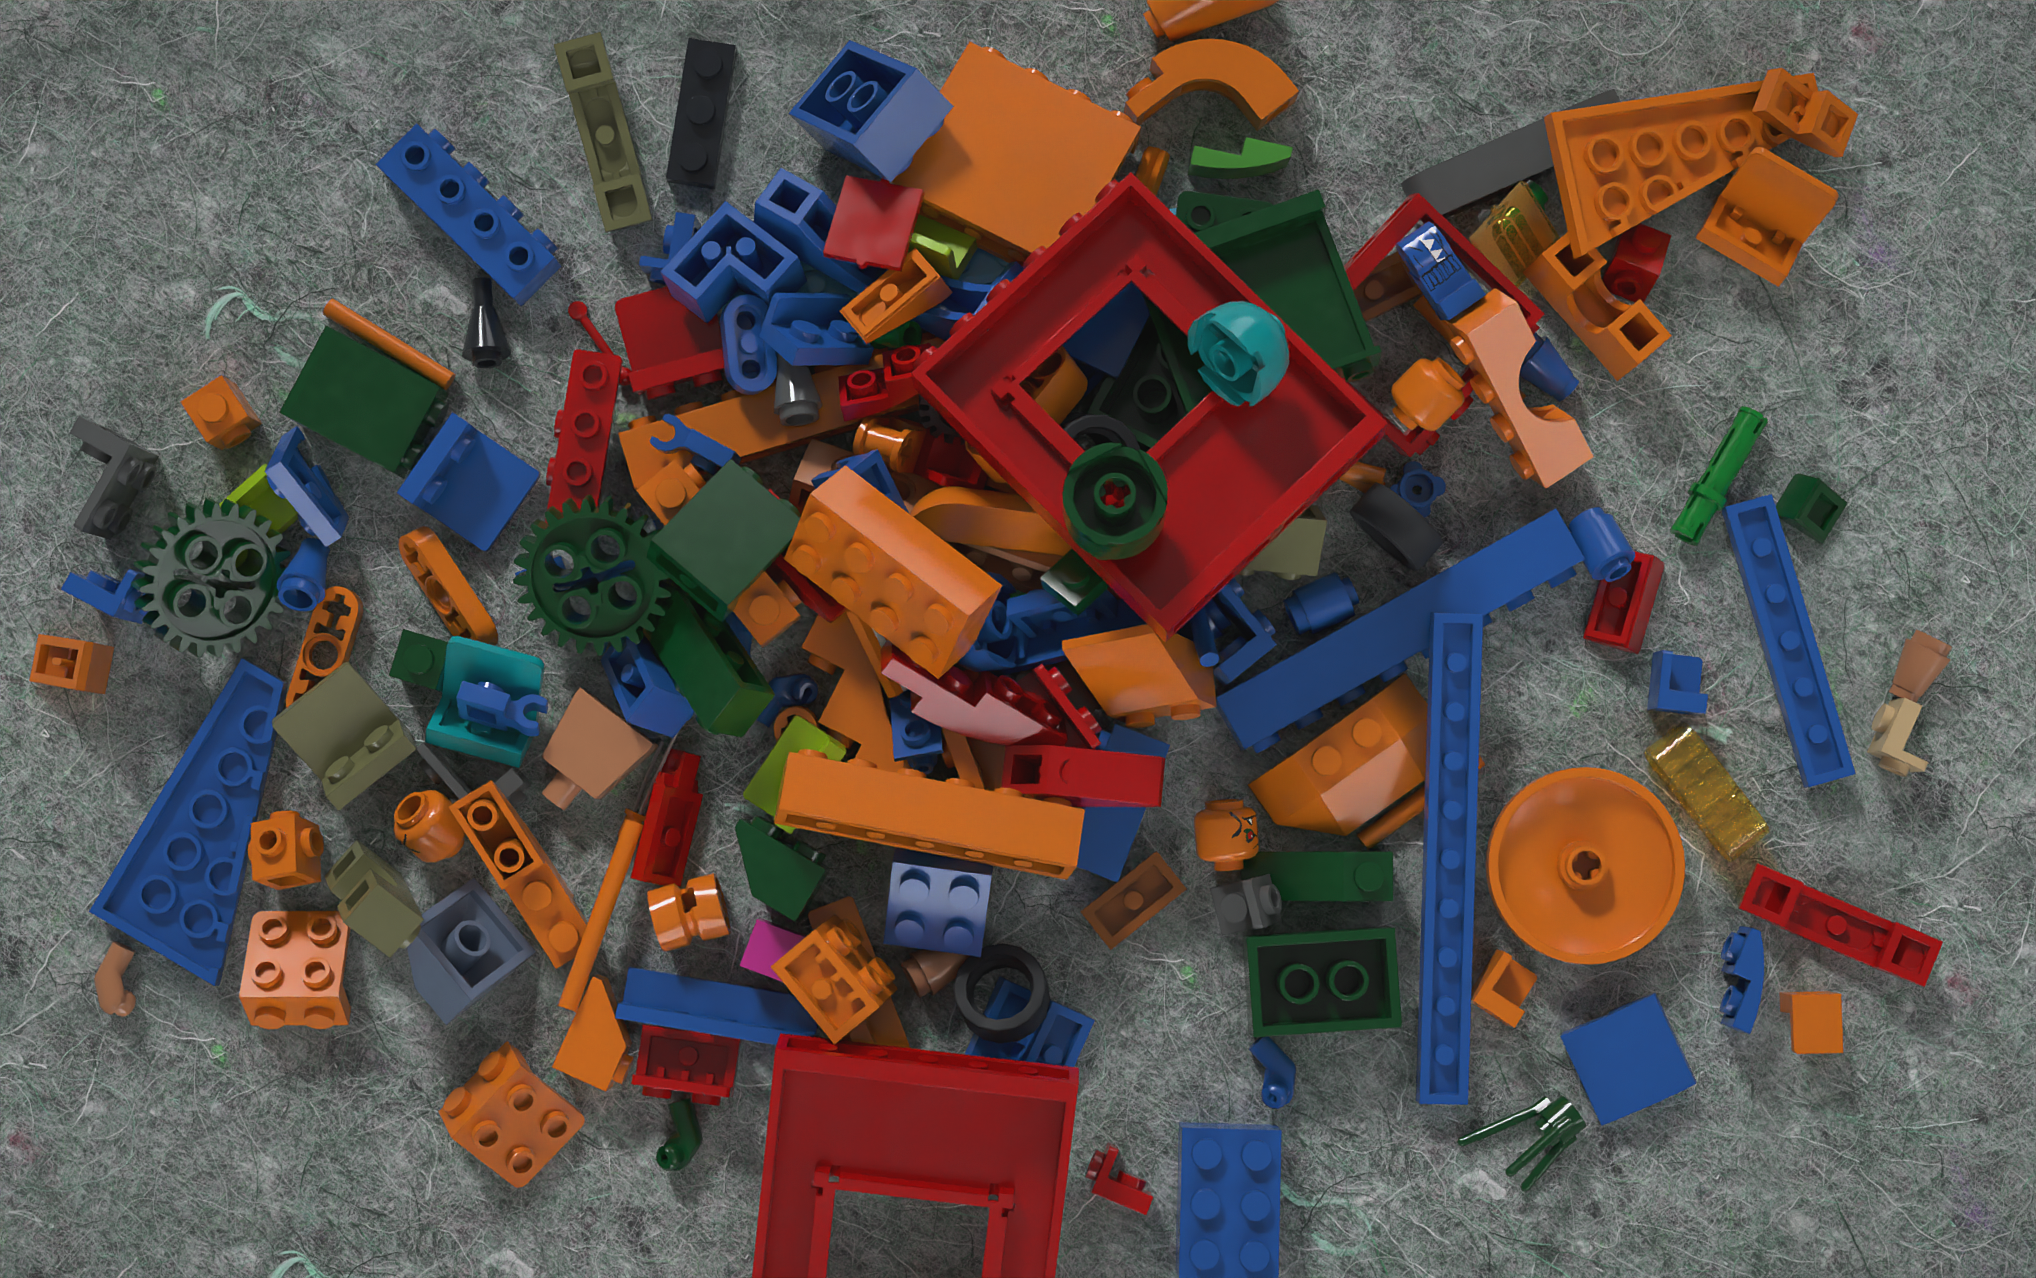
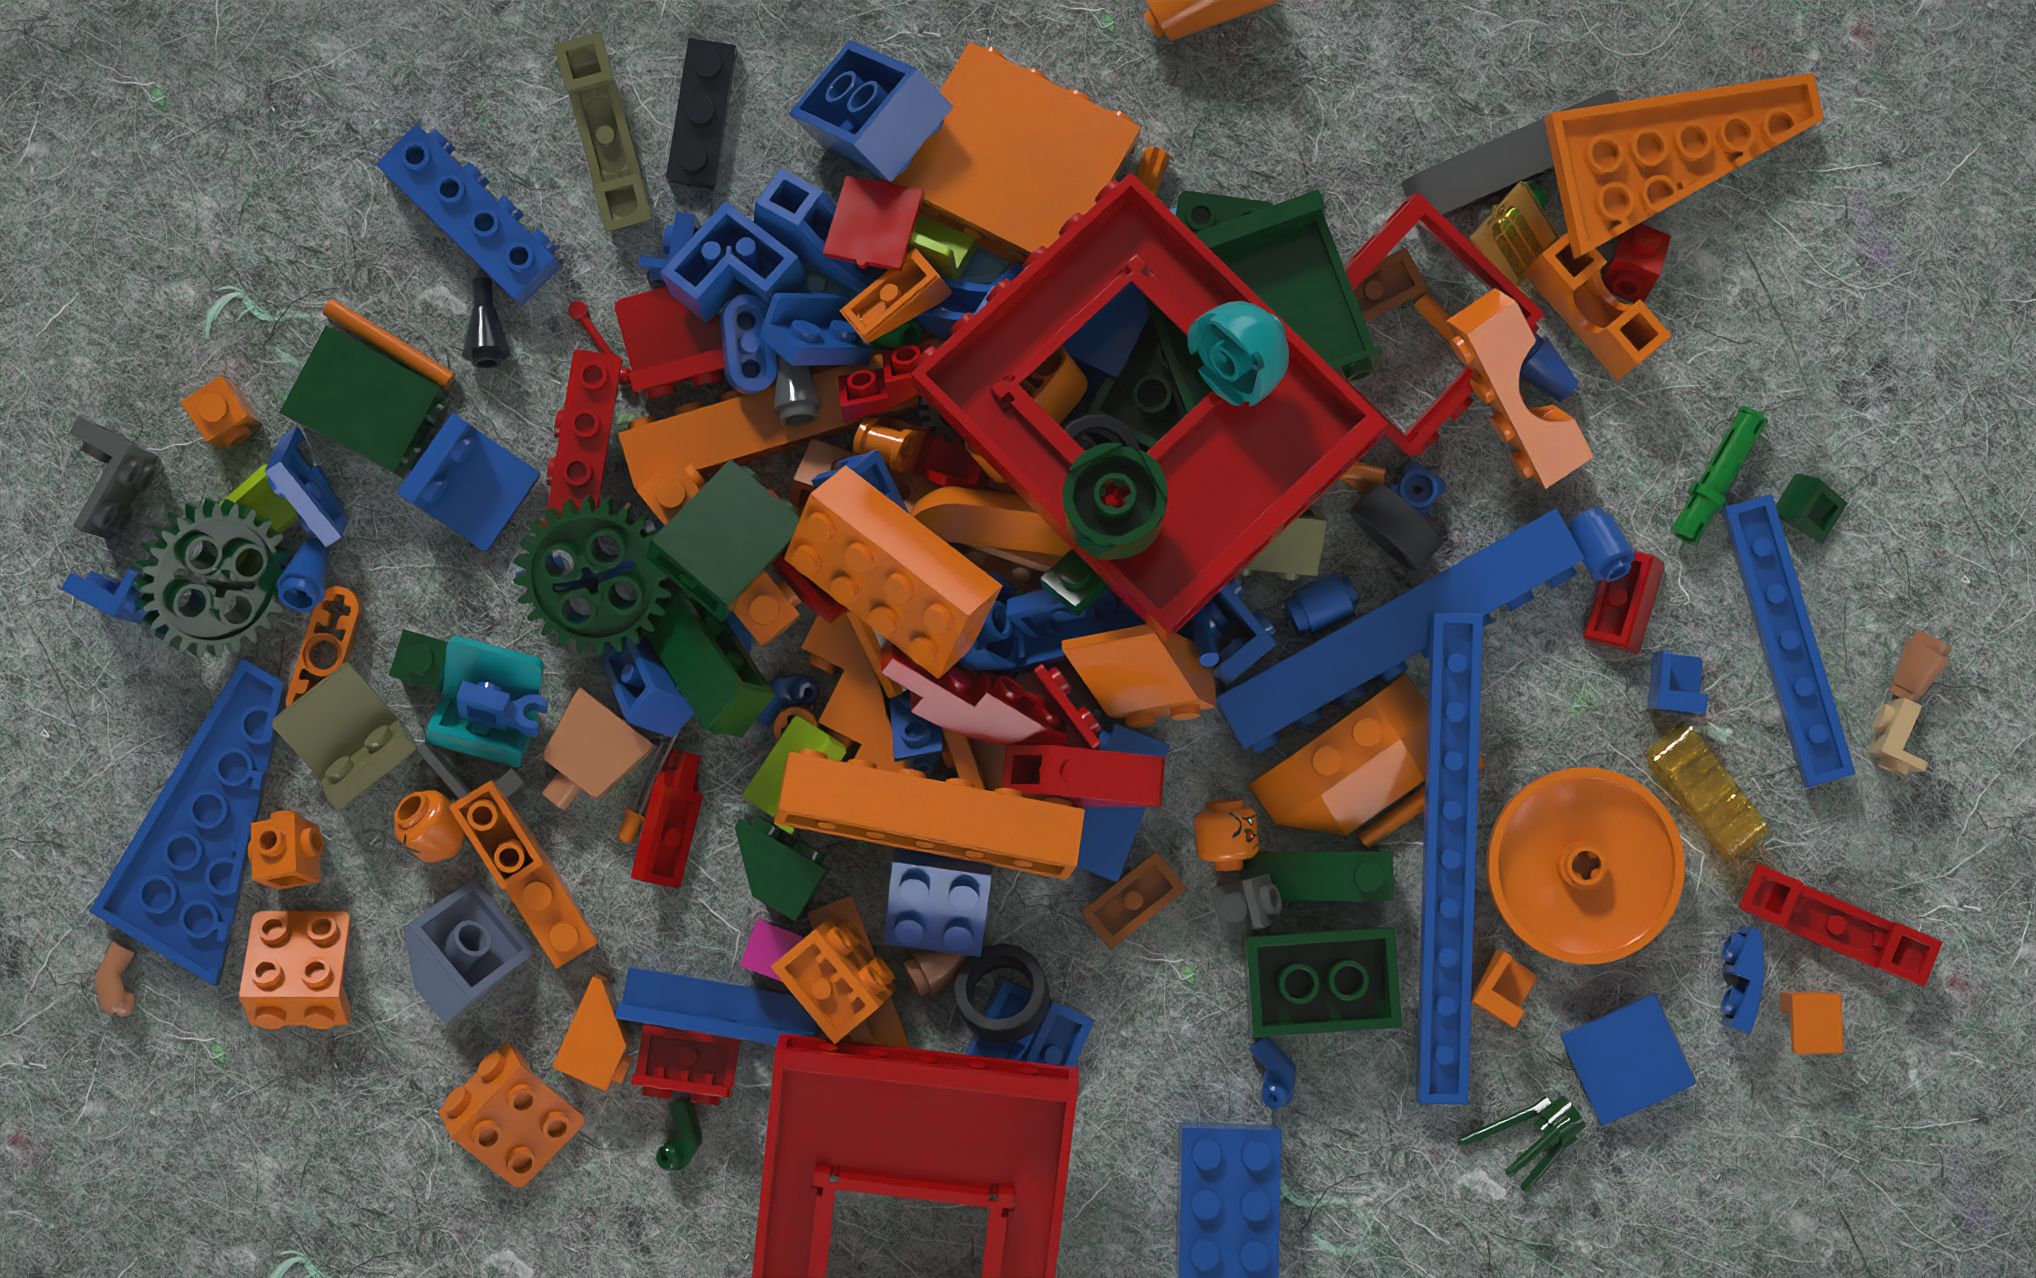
orange slope [29,634,114,695] -> none
olive arch [324,839,424,958] -> none
orange beam [398,526,498,646] -> none
orange bar [558,819,643,1012] -> none
orange wheel [647,873,731,952] -> none
blue plate [650,414,742,476] -> none
red bracket [1085,1143,1153,1215] -> none
orange arch [1124,39,1299,131] -> none
bright green slope [1187,137,1293,179] -> none
orange head [1391,357,1465,431] -> none
blue leg [1396,221,1486,320] -> none
orange bracket [1695,147,1839,287] -> none
orange slope [1752,68,1858,157] -> none

